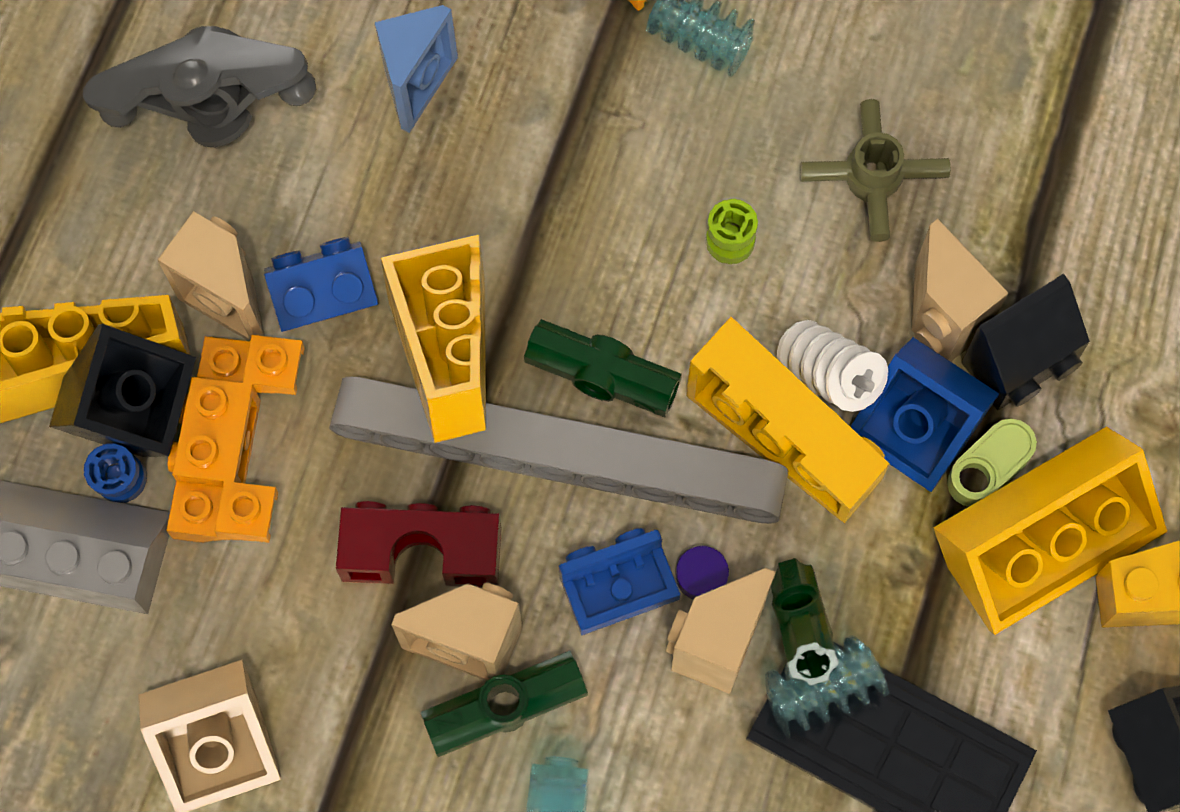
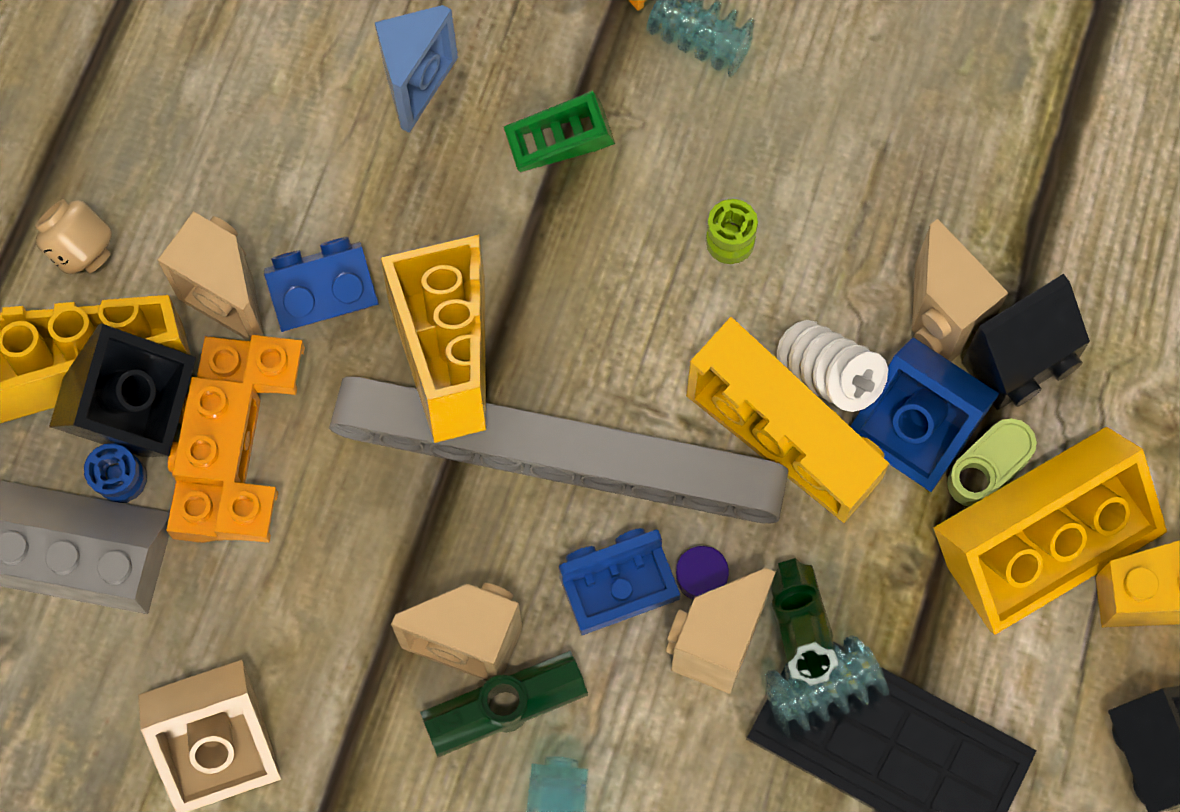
dark grey piece [83,26,317,148] -> none
dark red arch [336,501,502,588] -> none
dark green piece [524,319,682,417] -> none
olive bar [800,99,951,242] -> none
none -> tan head [35,199,112,274]
none -> green slope [503,91,615,172]

